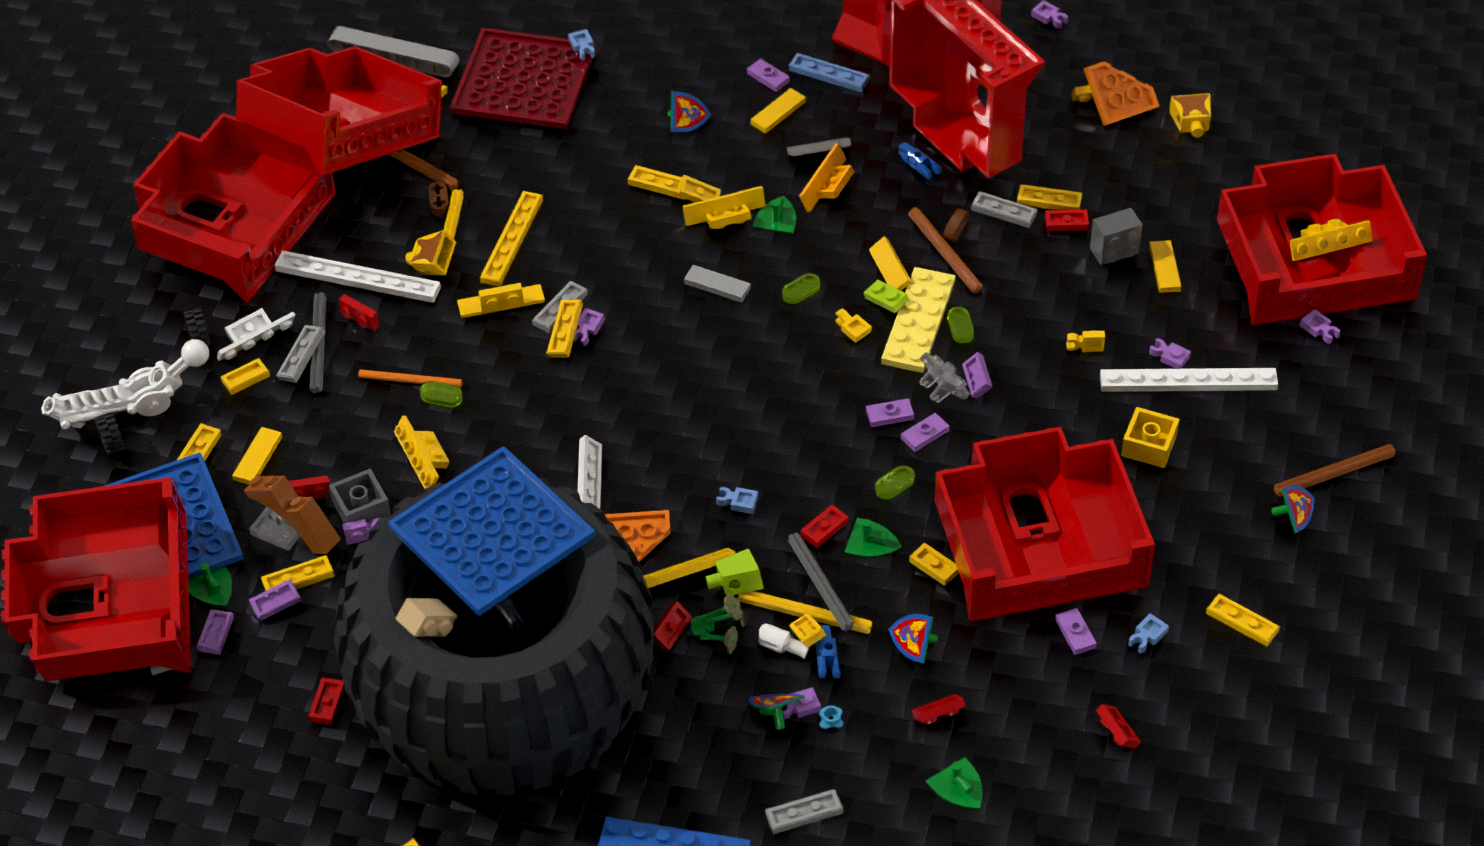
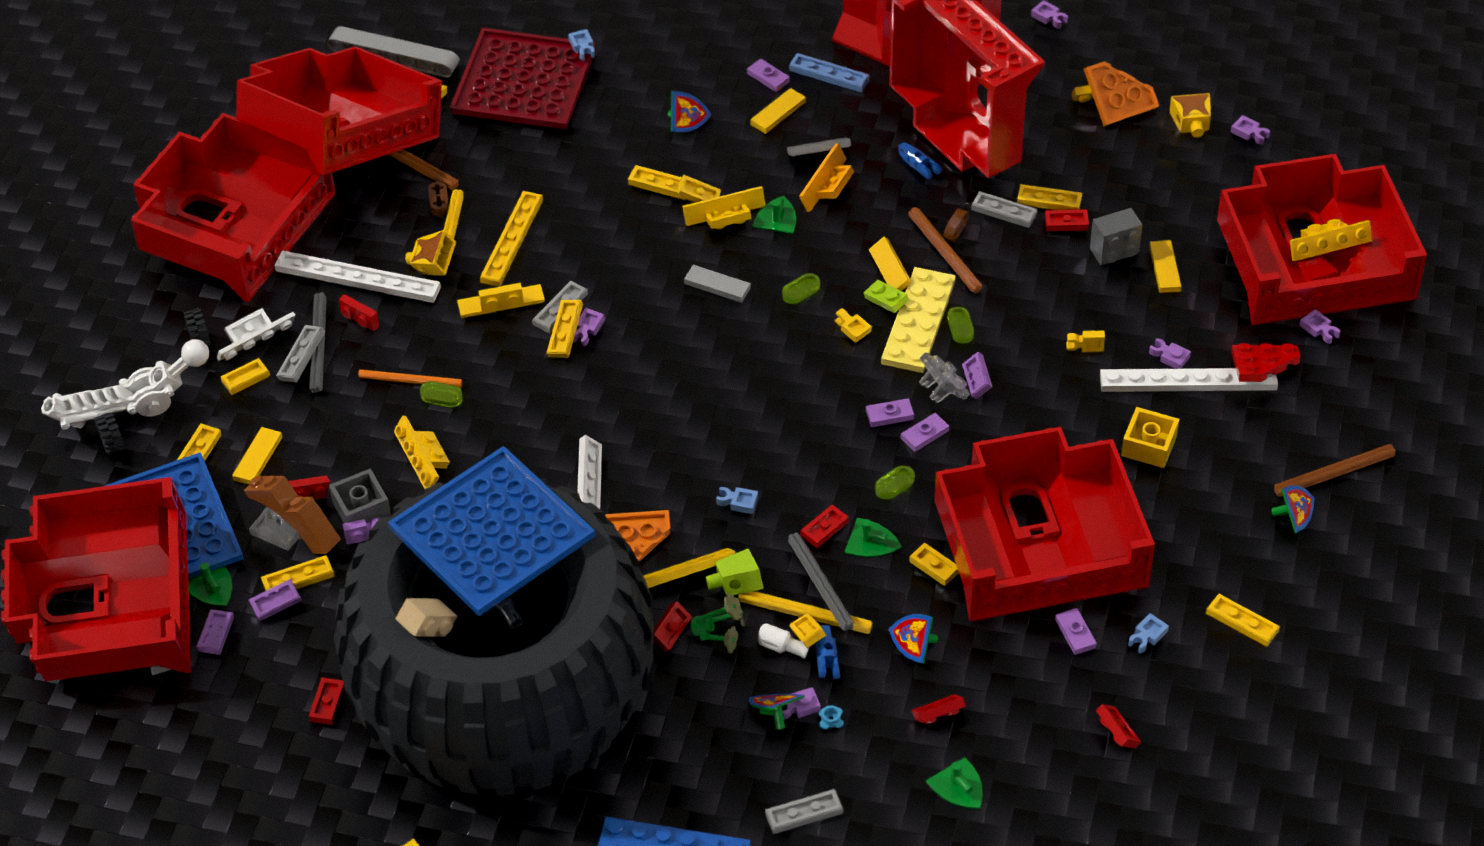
none -> medium lavender plate [1231,115,1270,145]
none -> red plate [1231,343,1300,382]

